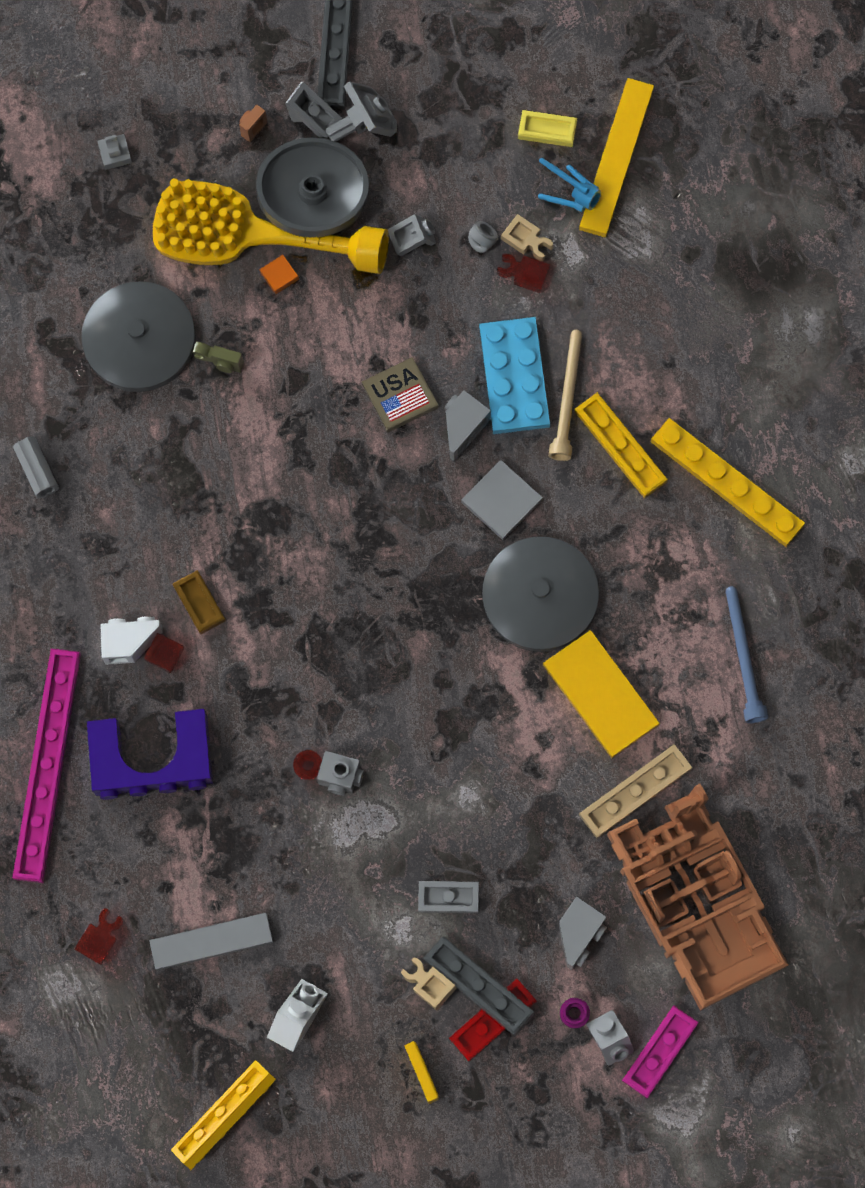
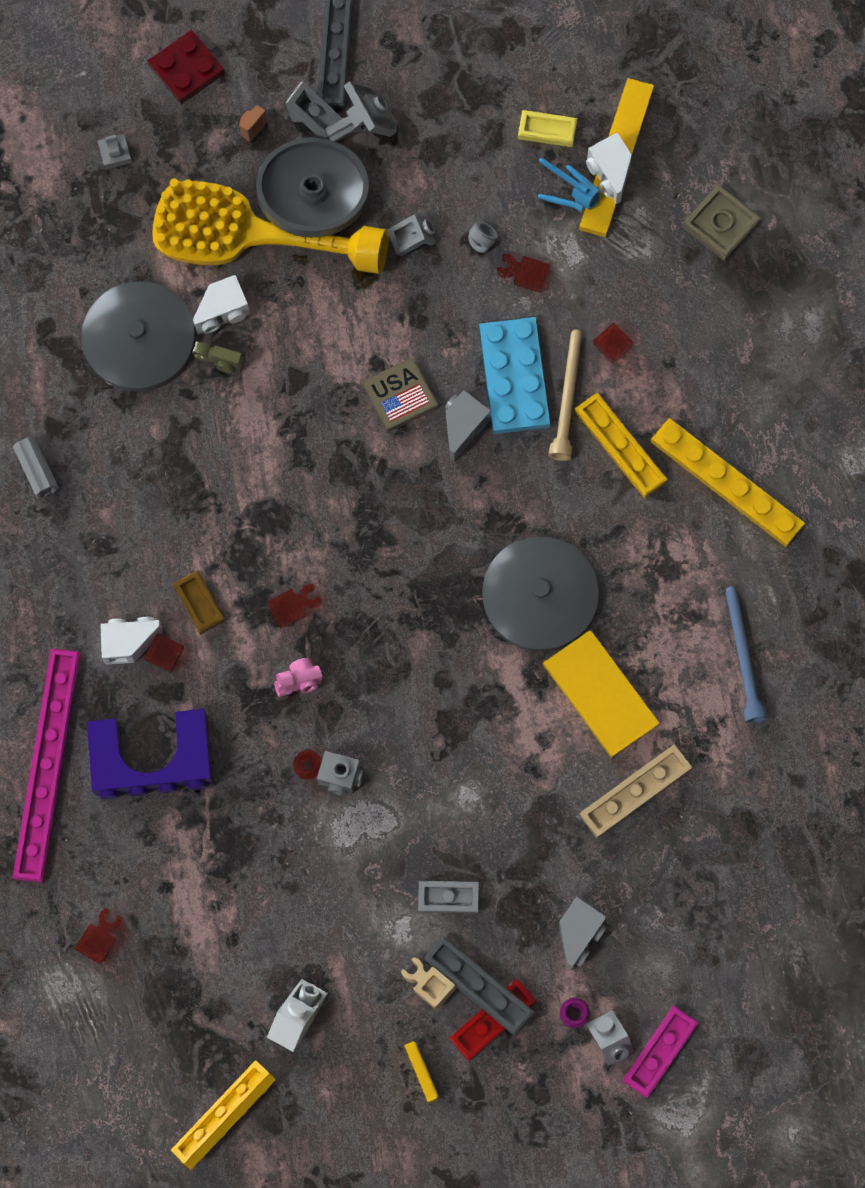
light grey tile [149,913,273,971] -> none
orange tile [259,255,299,294] -> none
light grey tile [461,460,543,540] -> none
tan plate [501,214,553,262] -> none
nougat piece [607,784,788,1011] -> none
none -> dark red plate [147,29,225,105]
none -> white slope [193,275,250,334]
none -> clear red plate [266,584,322,629]
none -> bright pink plate [274,658,322,697]
none -> white slope [586,133,632,204]
none -> clear red plate [593,322,633,364]
none -> dark tan tile [681,184,761,262]

